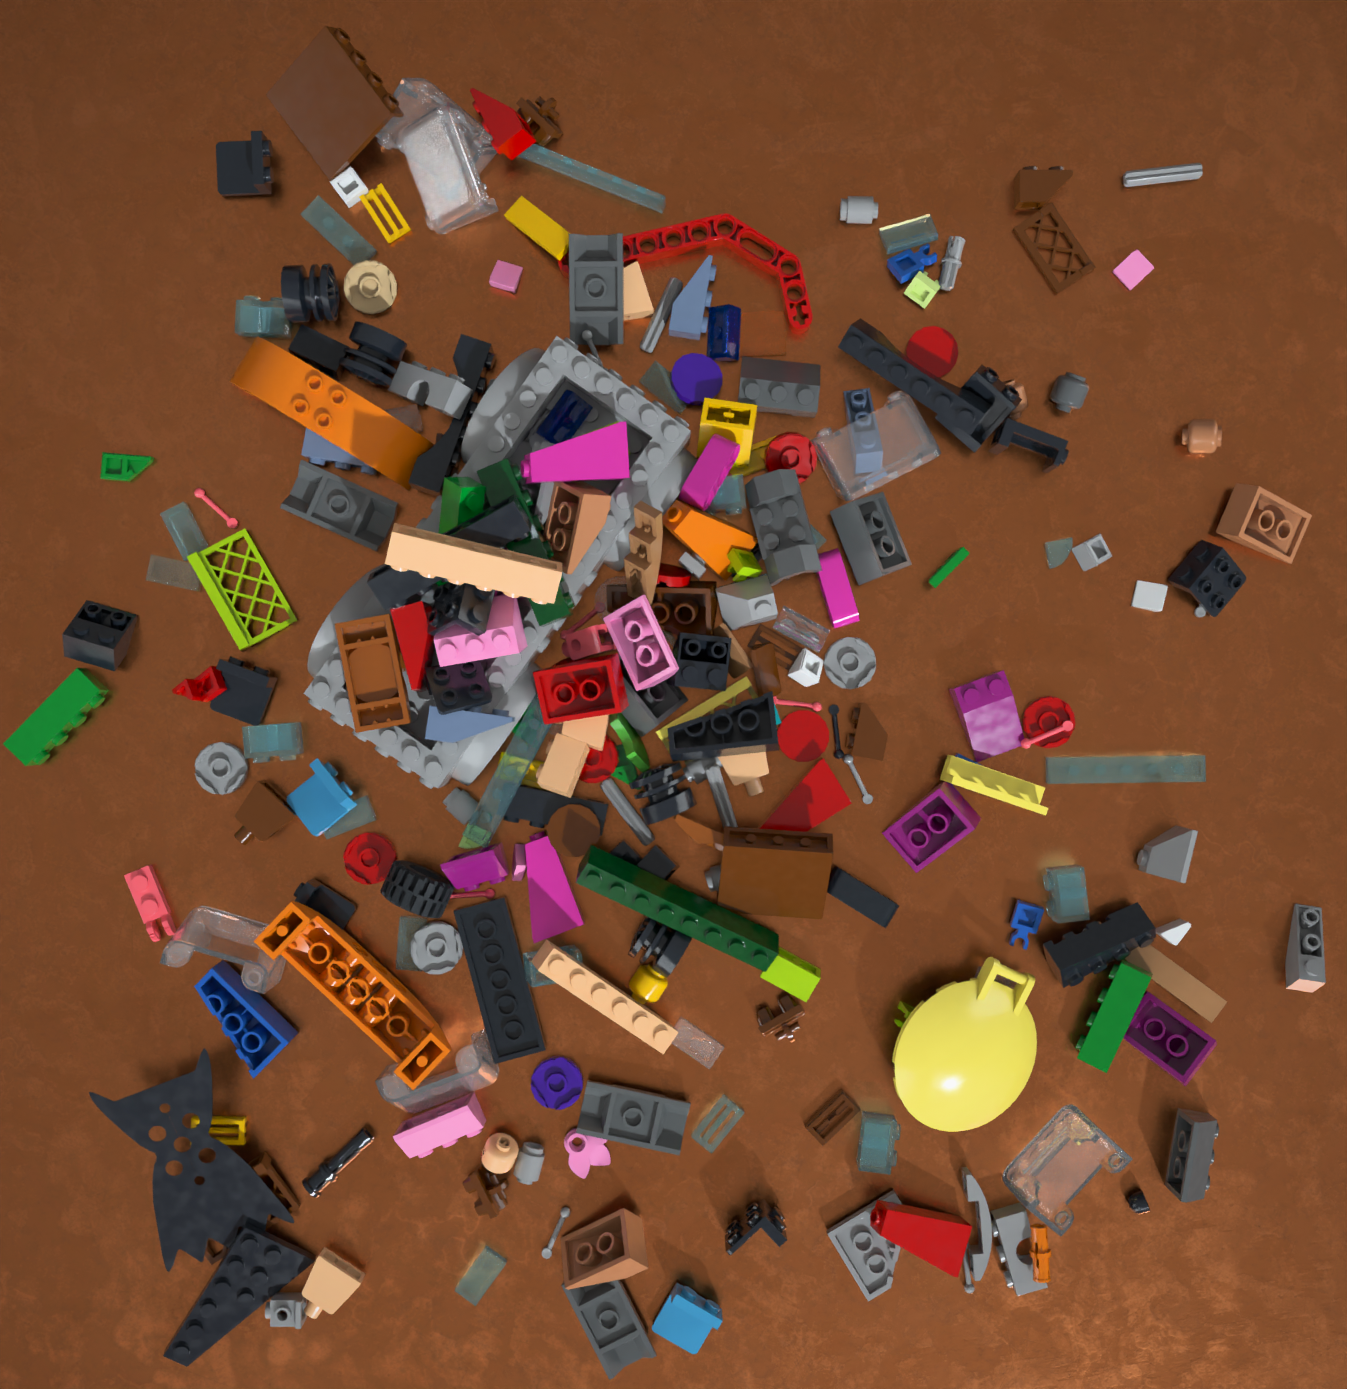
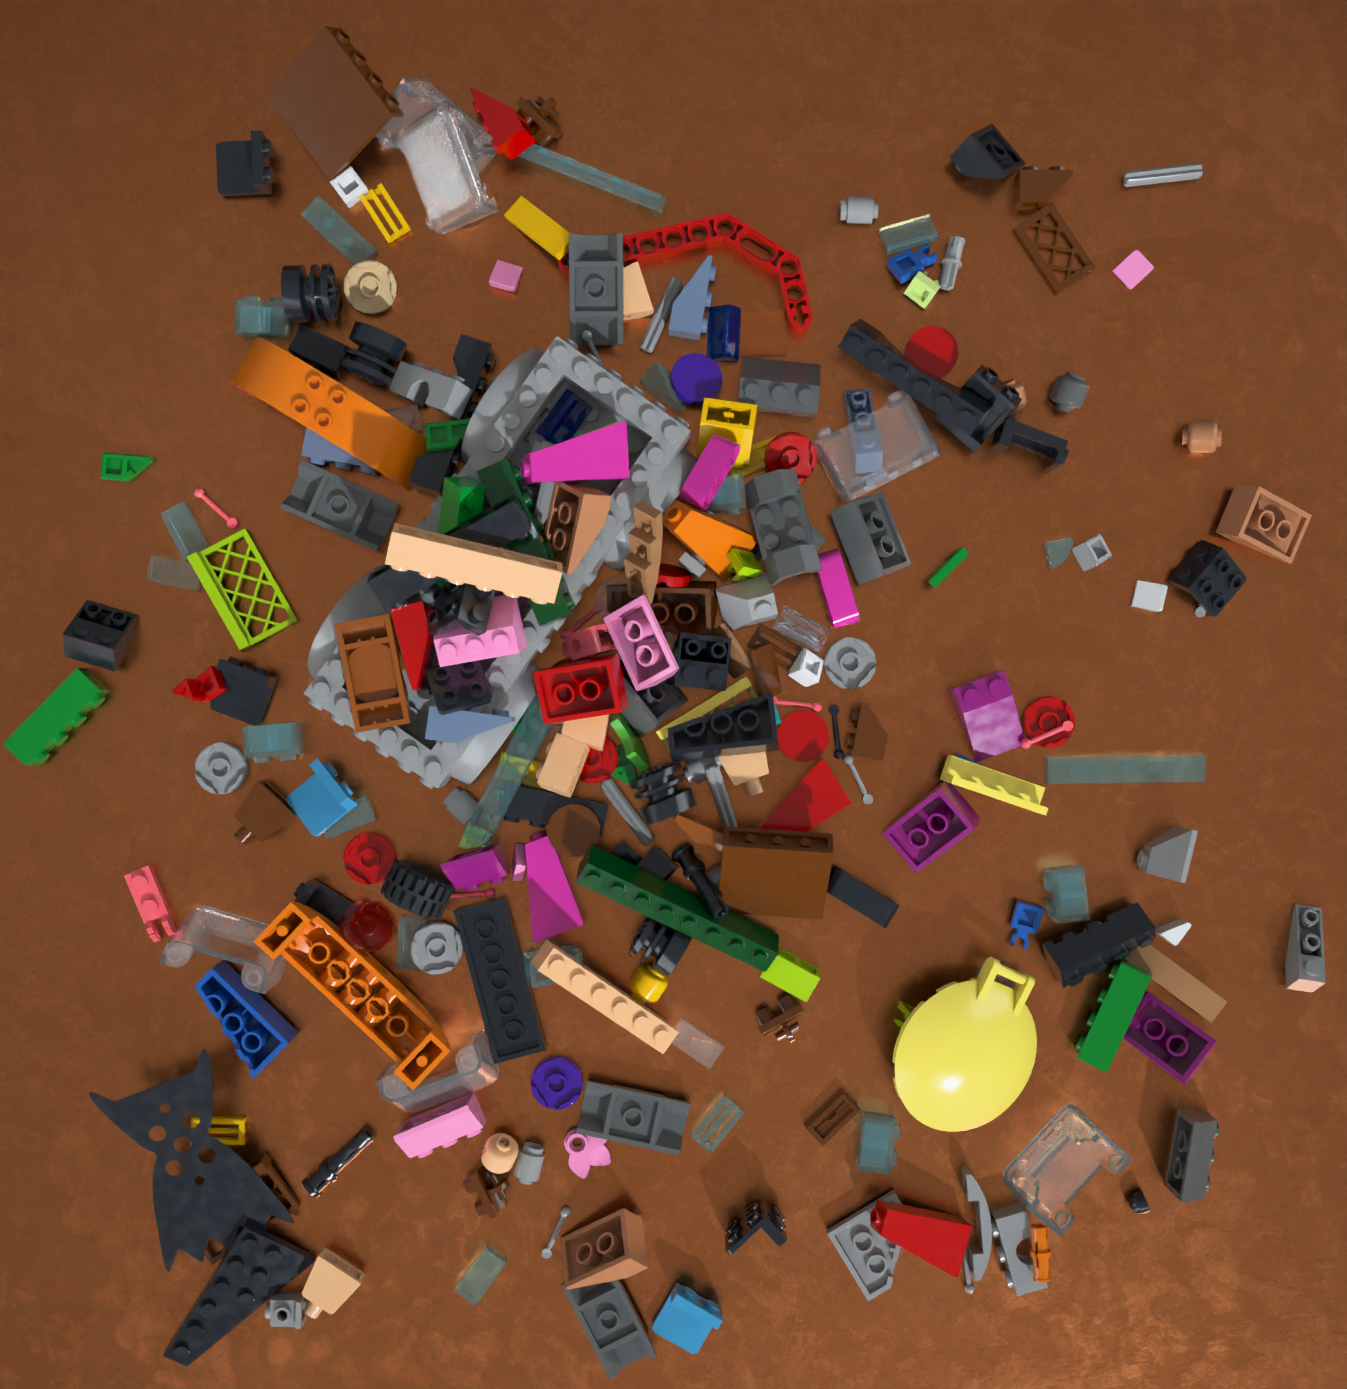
none -> clear red tile [340,901,393,953]
none -> green tile [424,418,471,452]
none -> black pin [672,844,729,919]
none -> black slope [949,123,1026,179]

